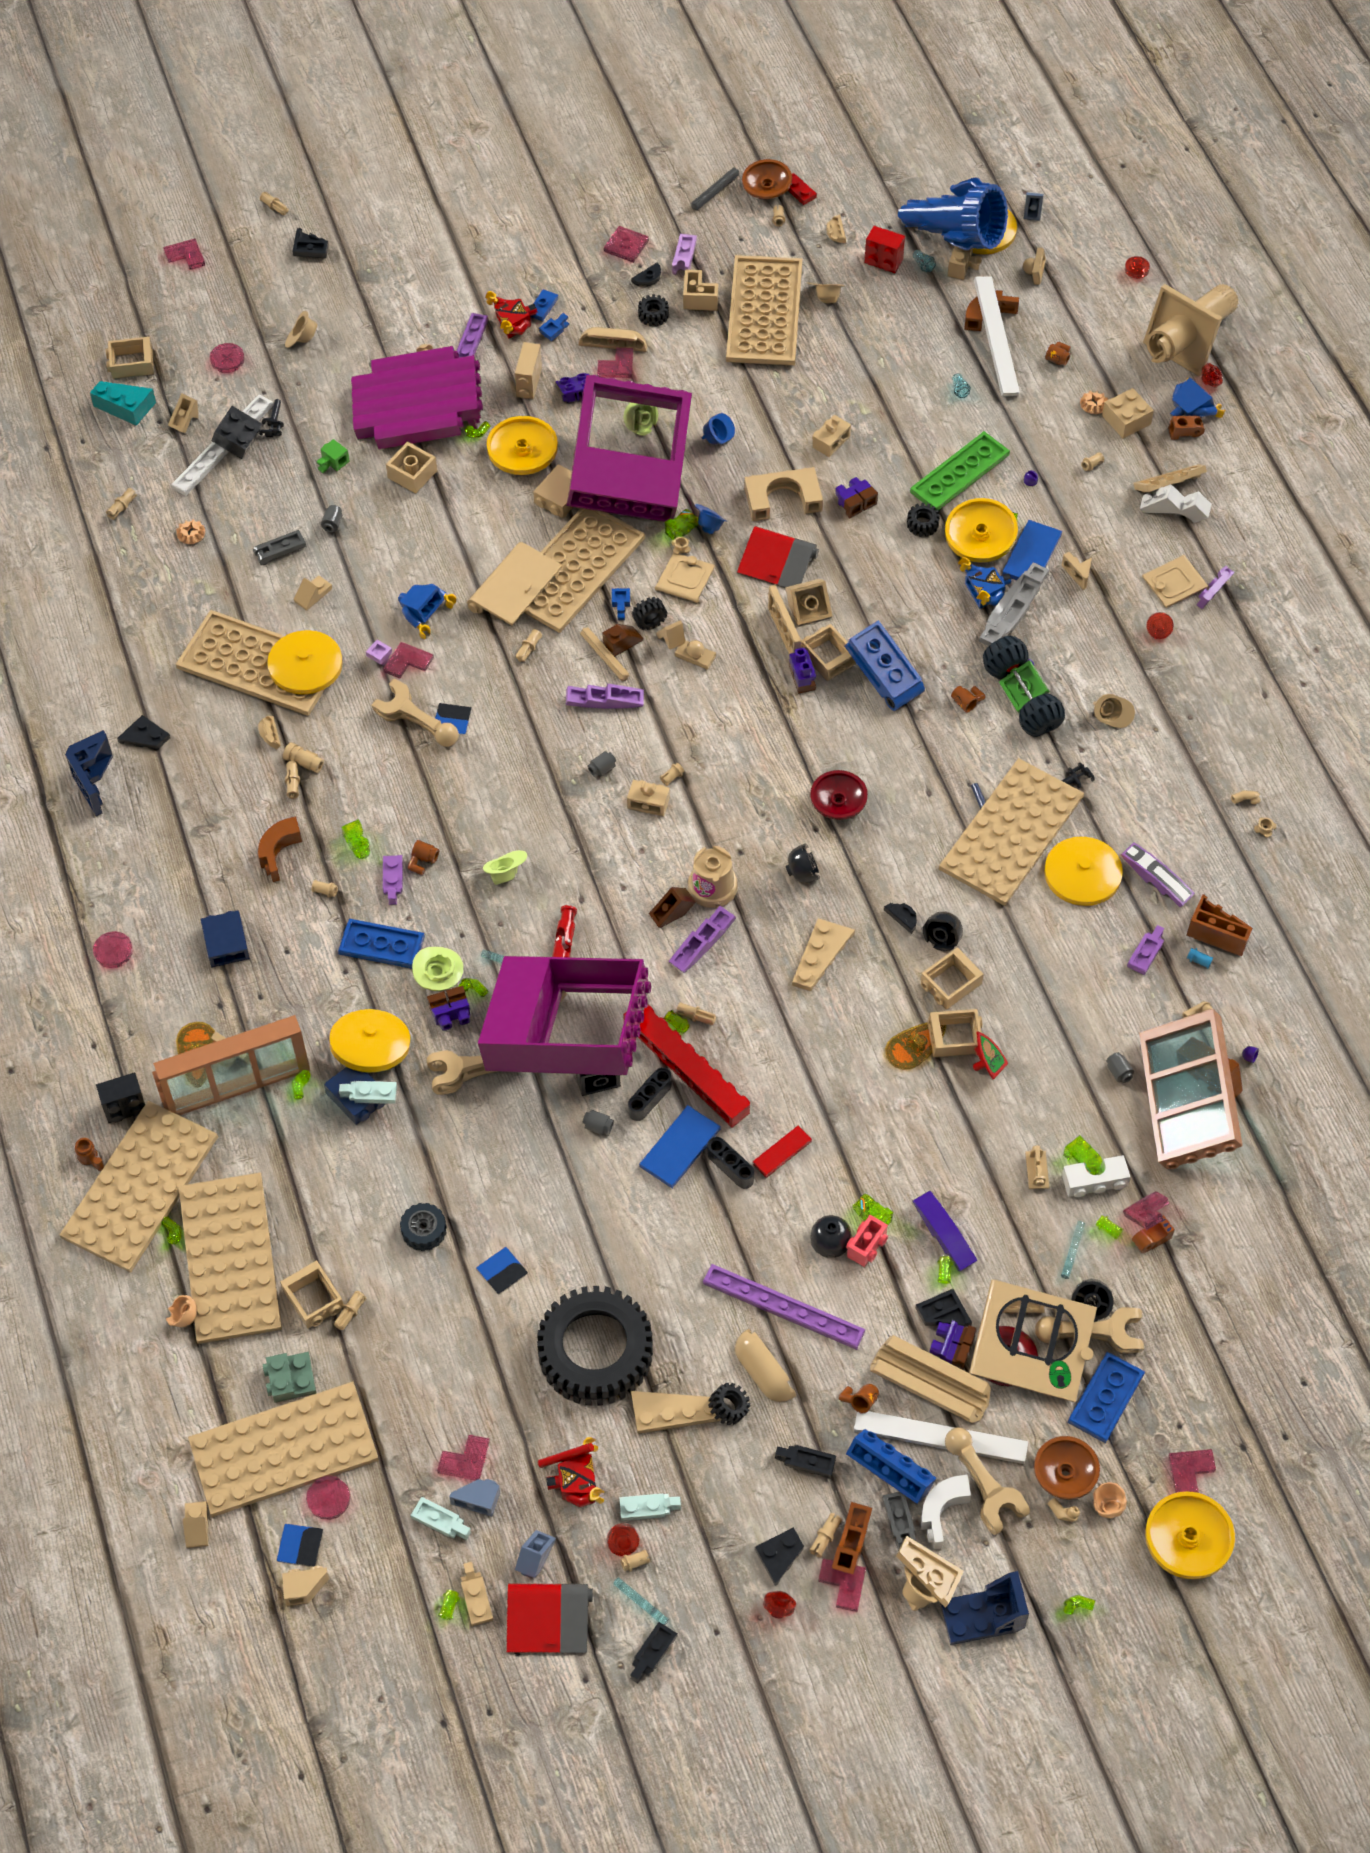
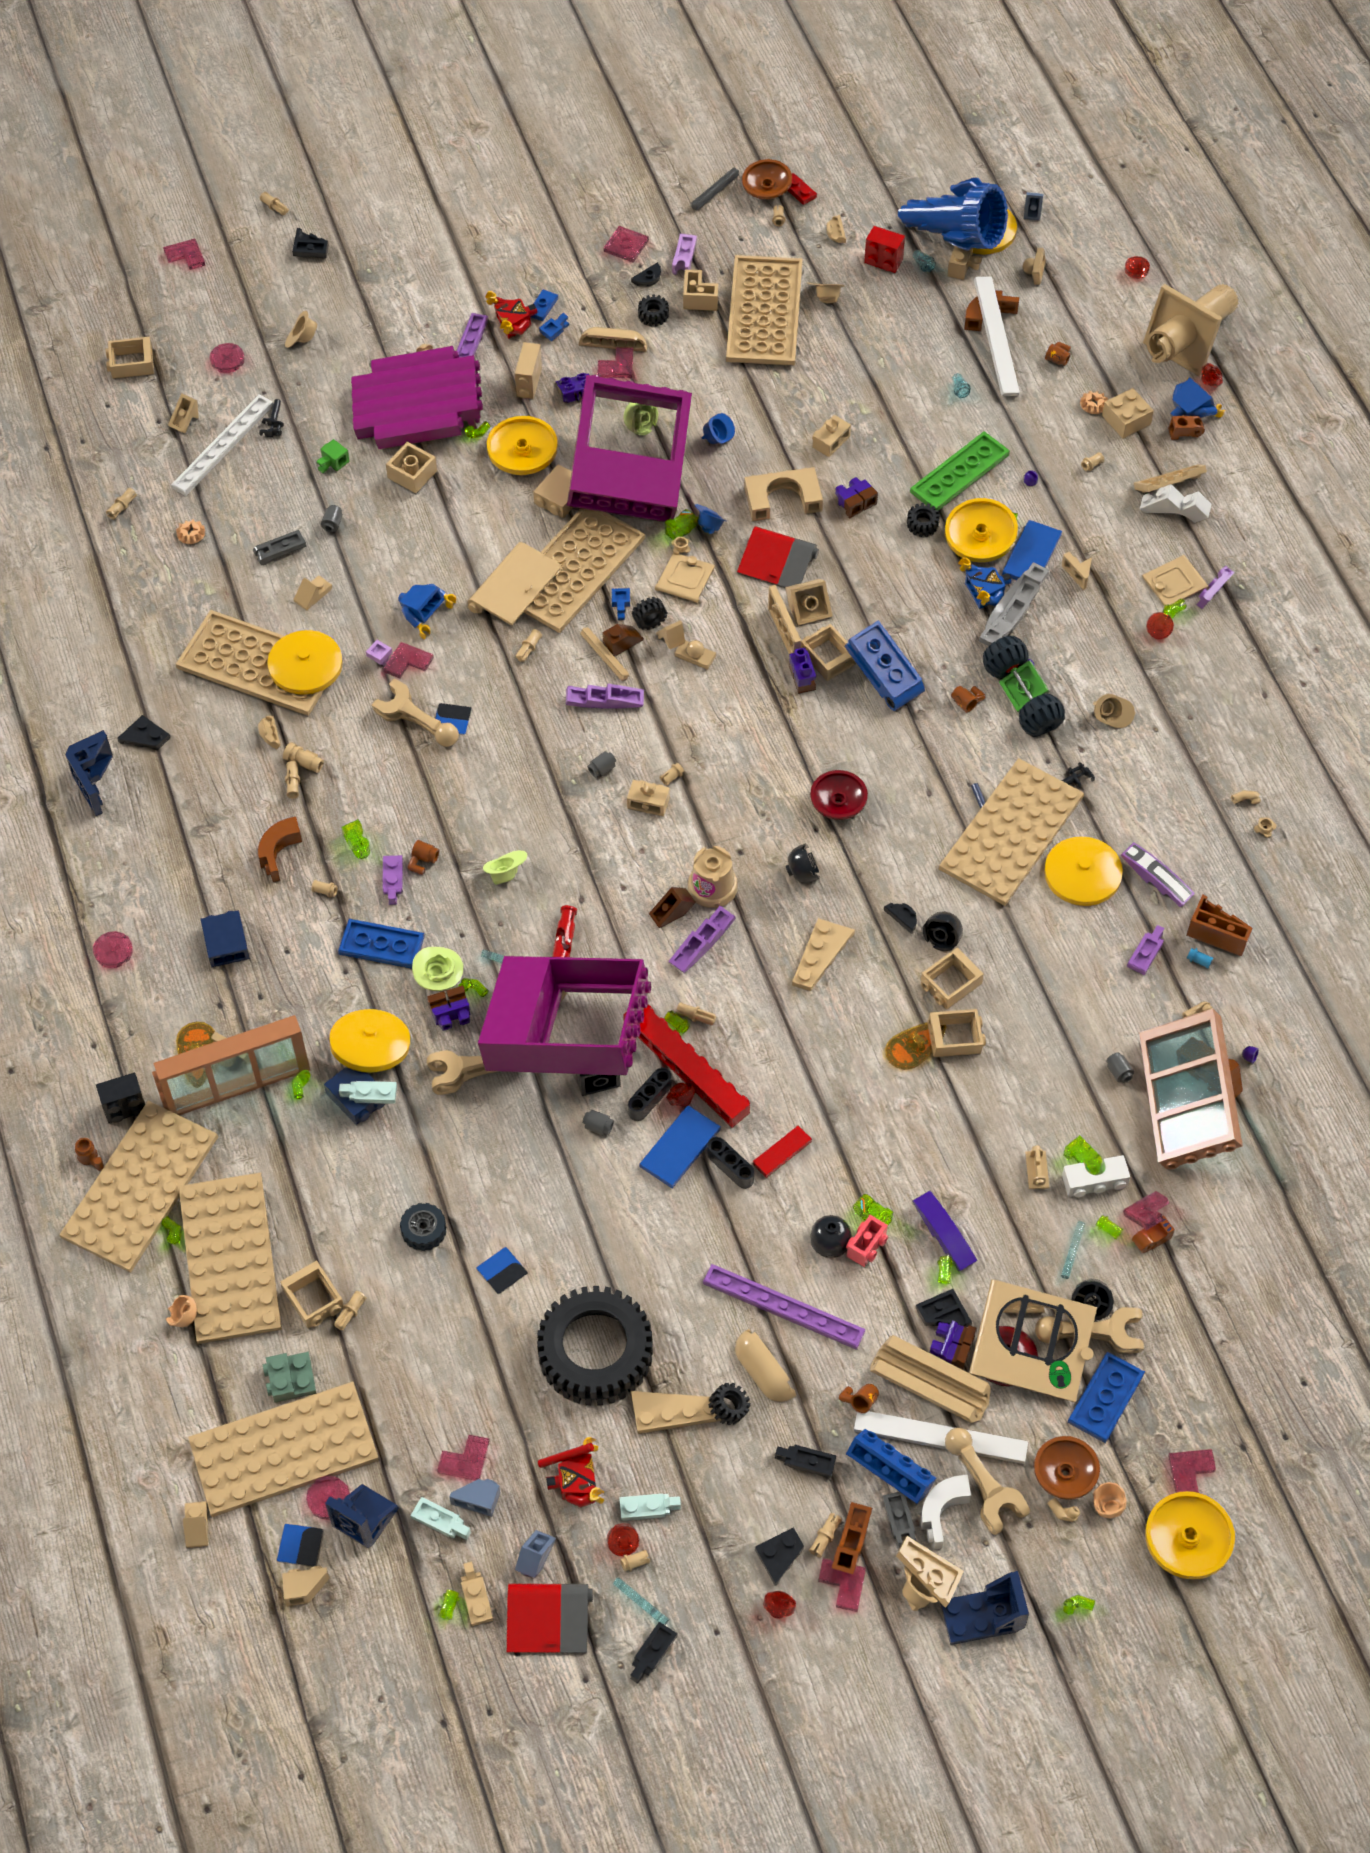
teal wedge [90,381,156,426] -> none
black brick [211,406,262,459] -> none
shield [973,1031,1008,1080] -> none
none -> dark blue bracket [325,1484,399,1548]
none -> clear red plate [666,1082,696,1107]
none -> clear neon green pin [1163,598,1187,618]

